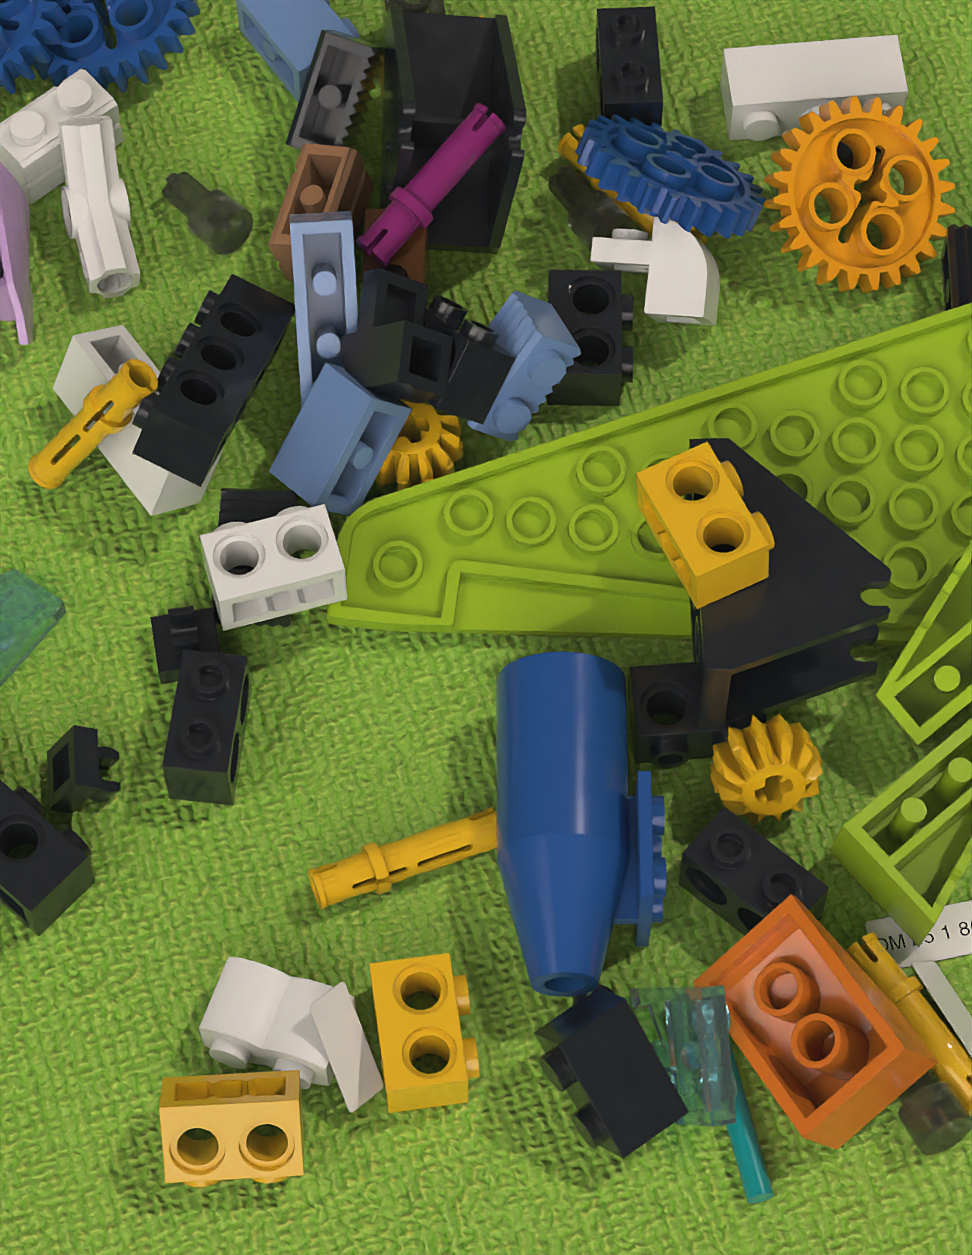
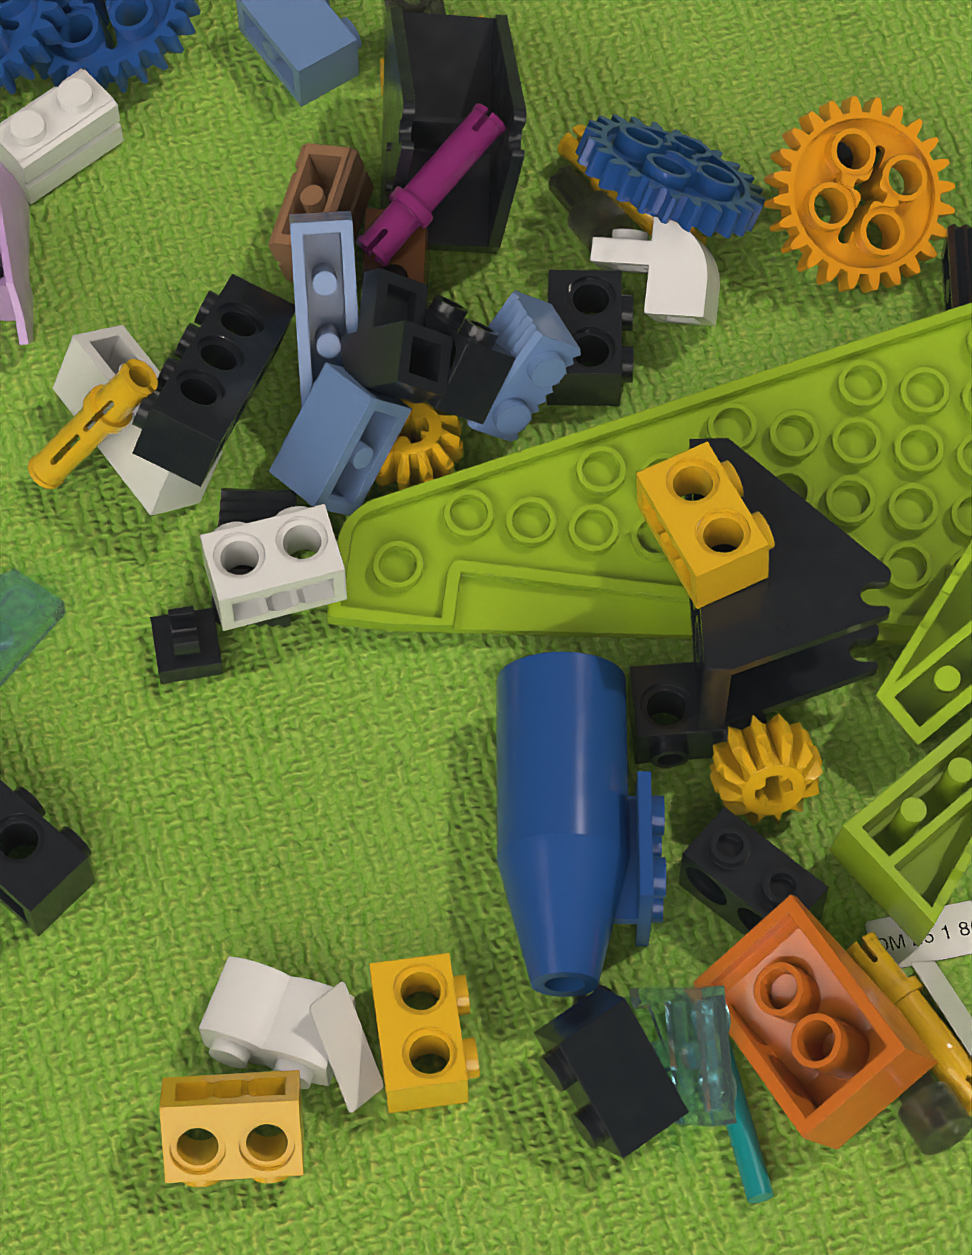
black tile [47,725,121,814] -> none
white piece [58,115,140,298] -> none
clear smoke piece [162,171,253,255] -> none
black brick [162,649,252,806] -> none
black brick [285,30,385,150] -> none
yellow pin [307,806,497,910] -> none
black brick [595,6,663,126] -> none
white brick [720,35,908,141] -> none

